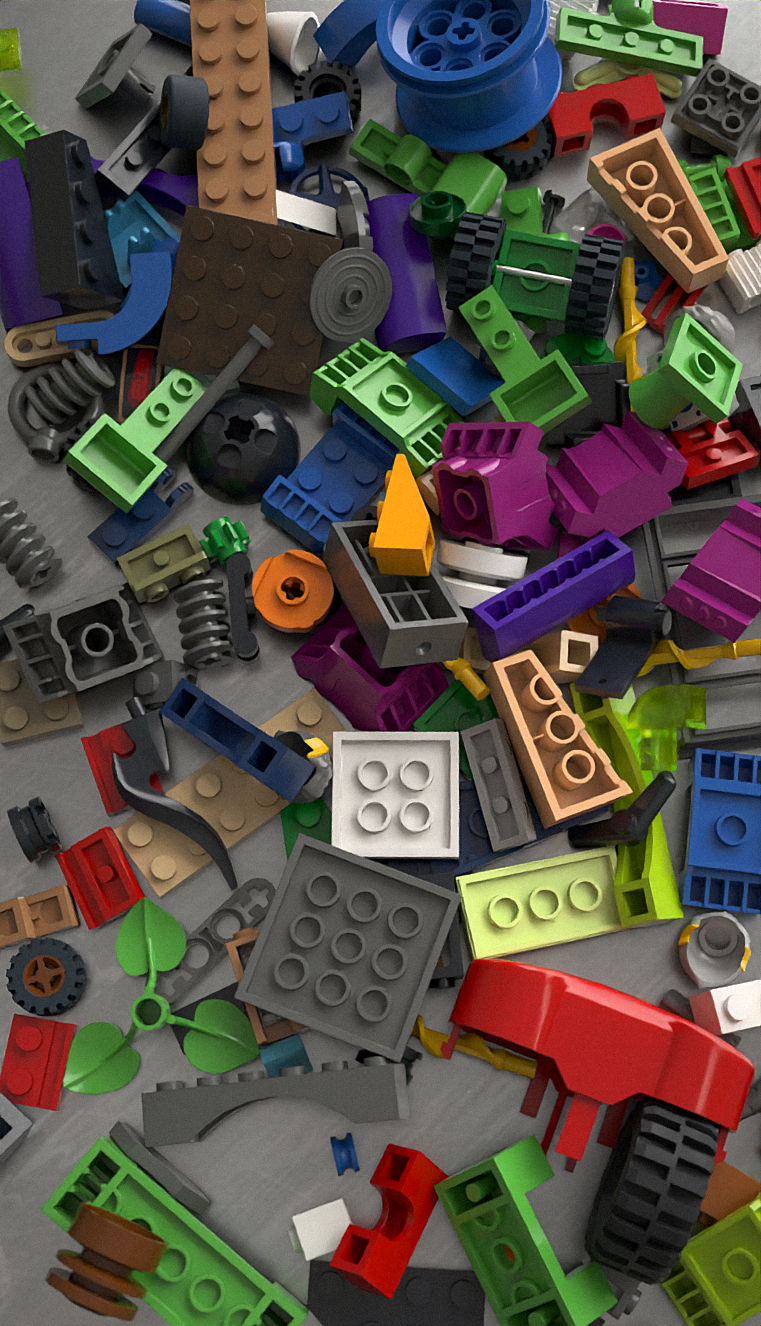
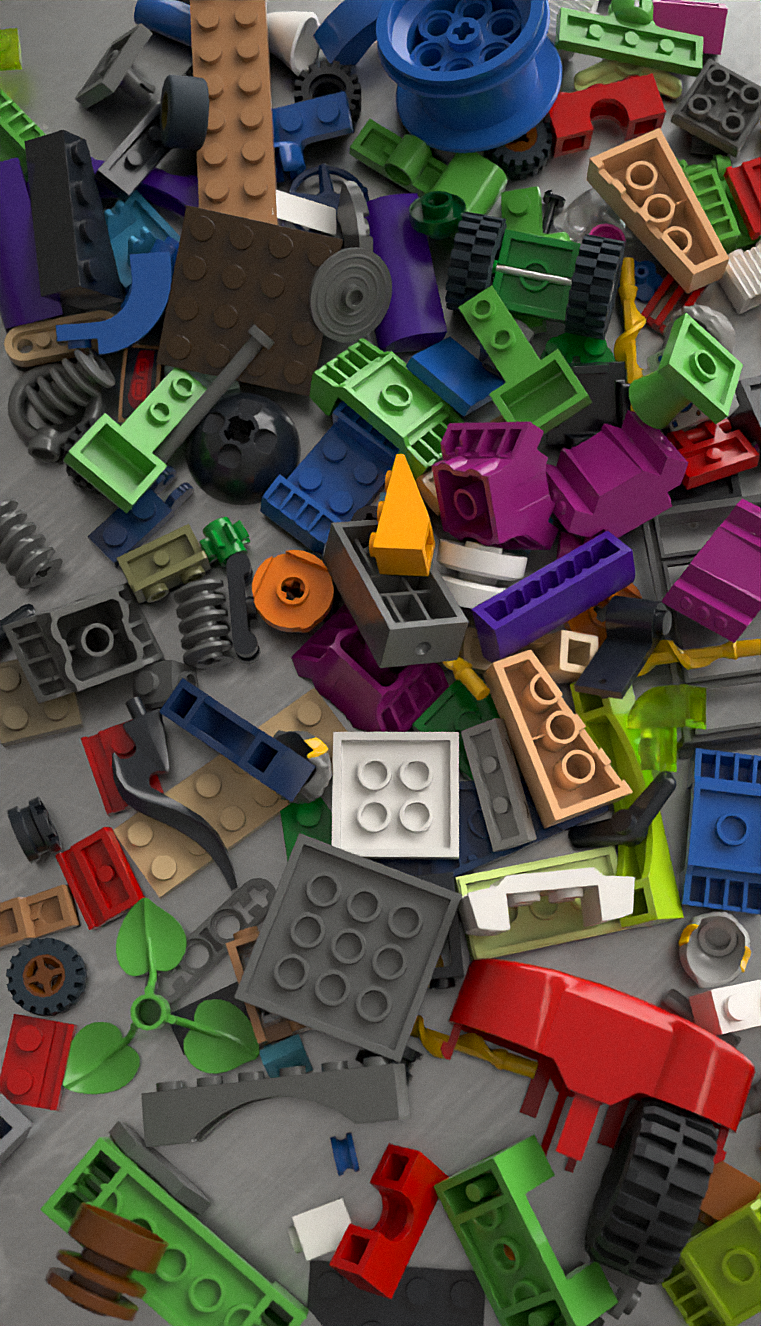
none -> white plate [458,867,635,936]

